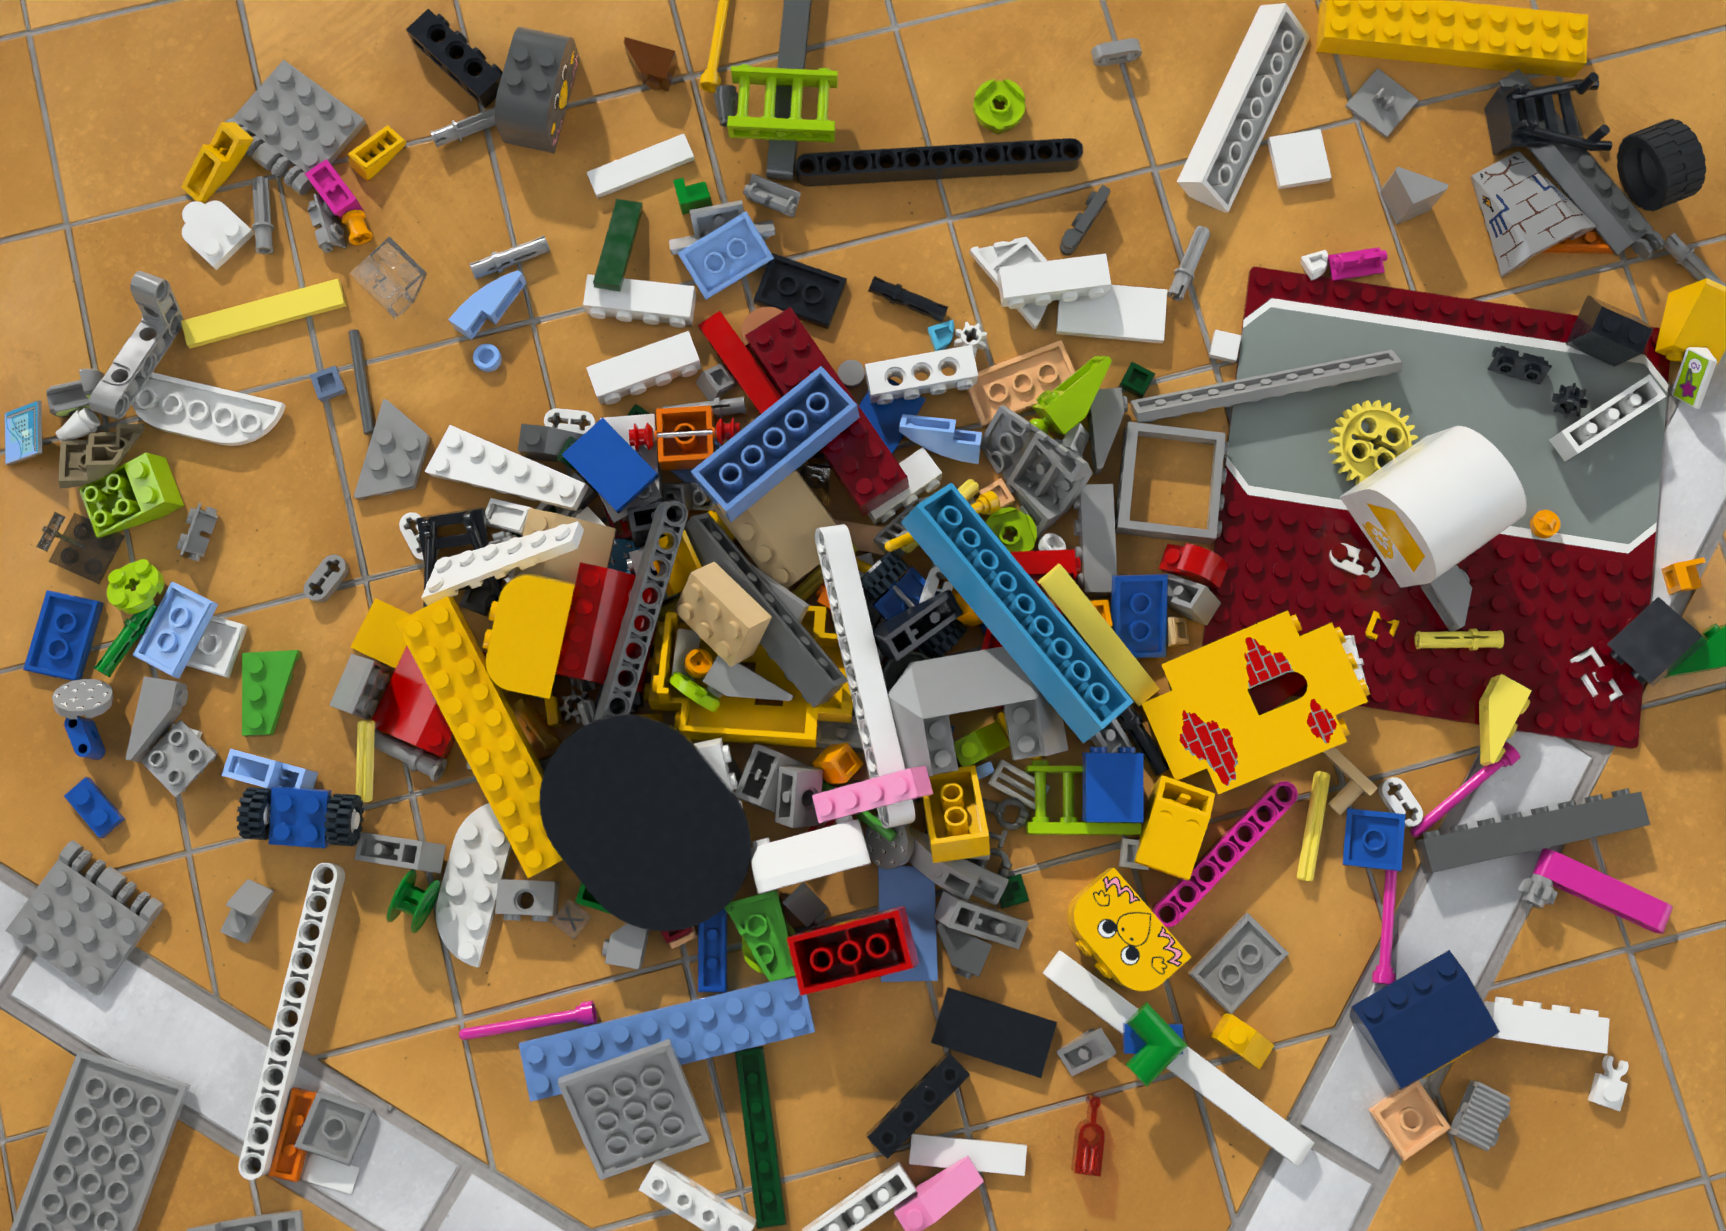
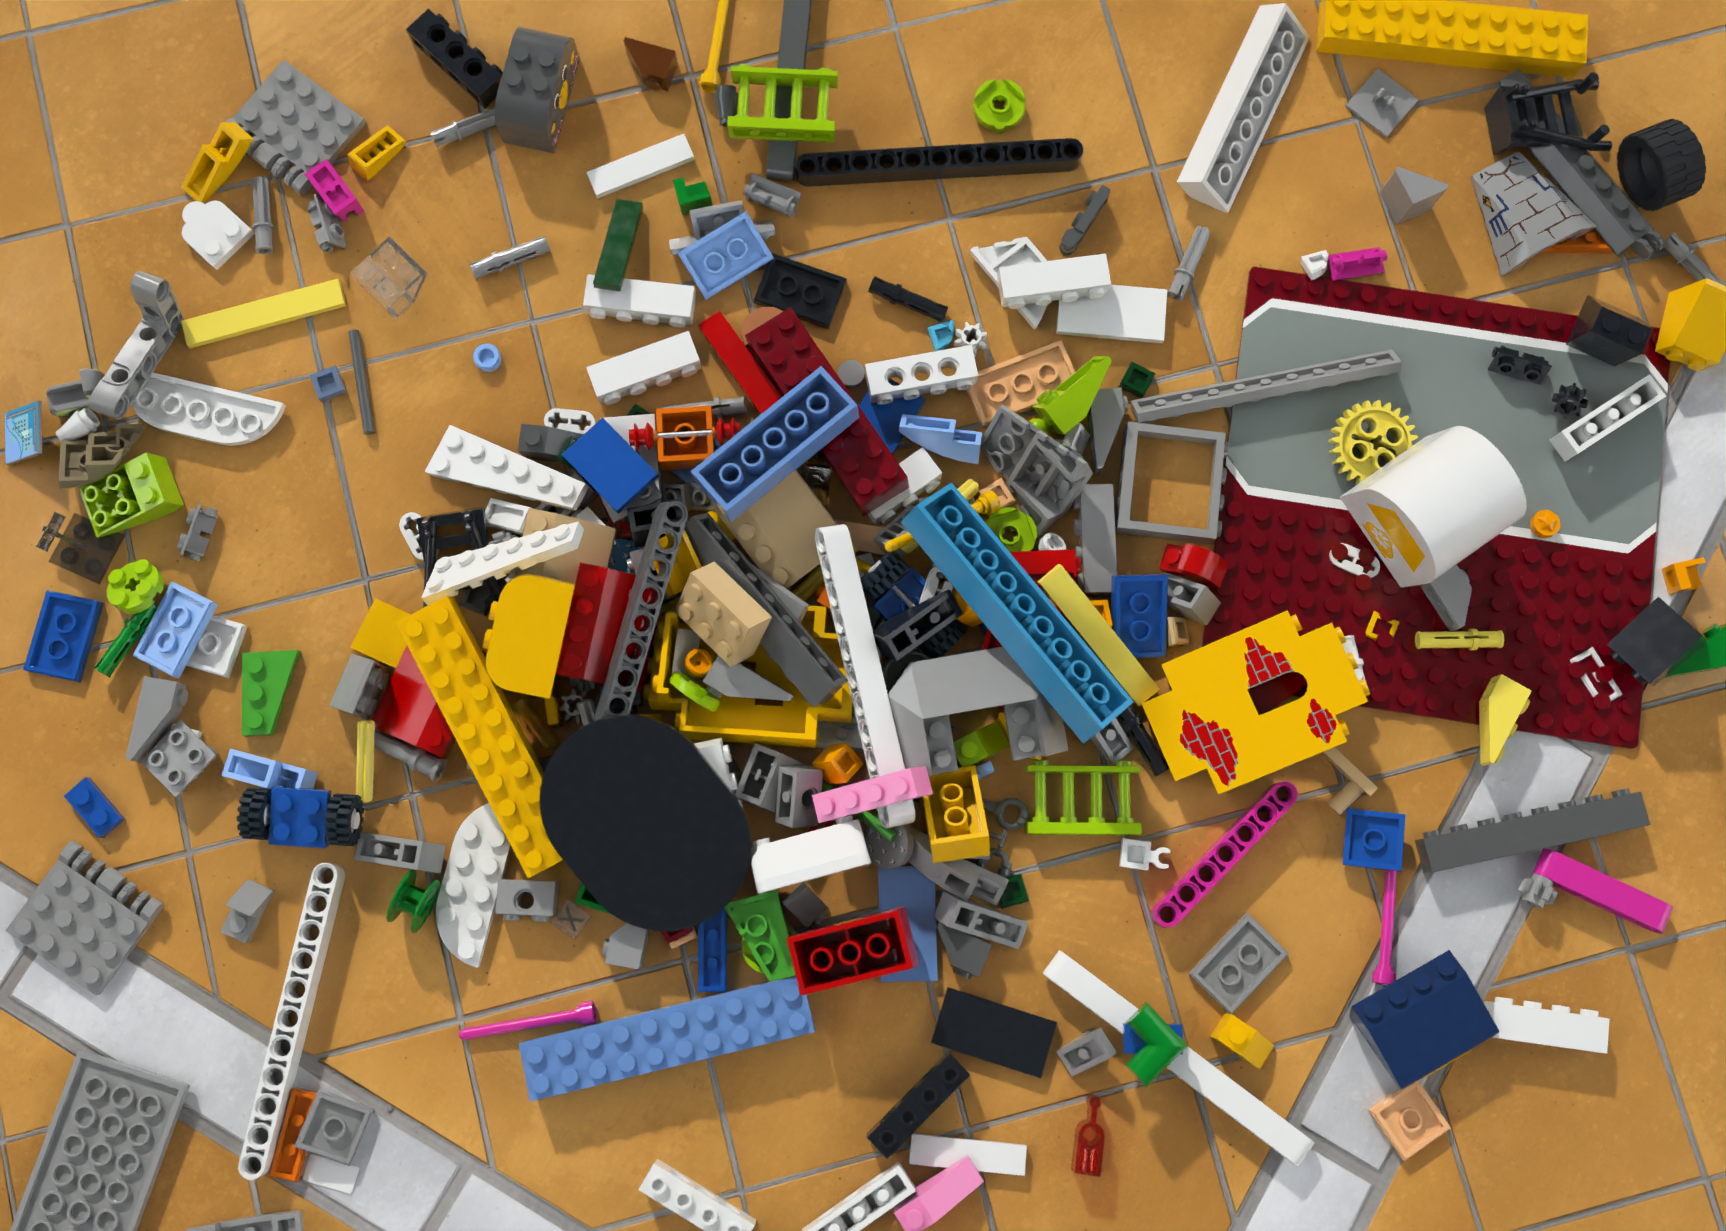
light grey tile [52,679,113,719] -> none
blue piece [64,716,105,760] -> none
light grey beam [304,555,349,603] -> none
light orange bush [341,210,373,245] -> none
light grey wing [354,399,430,501] -> none
light blue slope [448,270,527,340] -> none
light grey plate [558,1039,710,1180] -> none
light grey slope [696,363,737,401] -> none
dark green tile [735,1046,786,1229] -> none
white tile [988,759,1050,811] -> none
yellow brick [1067,867,1191,991] -> none
blue brick [1082,747,1143,822] -> none
light grey beam [1091,38,1142,67] -> none
yellow slope [1134,775,1215,881] -> none
white tile [1208,330,1241,363] -> none
white tile [1267,129,1332,190] -> none
light yellow axle [1297,771,1331,882] -> none
white beam [1378,777,1423,827] -> none
dark pink piece [1410,742,1521,837] -> none
light grey brick [1448,1080,1511,1152] -> none
white plate [1588,1055,1629,1111] -> none
slope [1671,347,1717,409] -> none

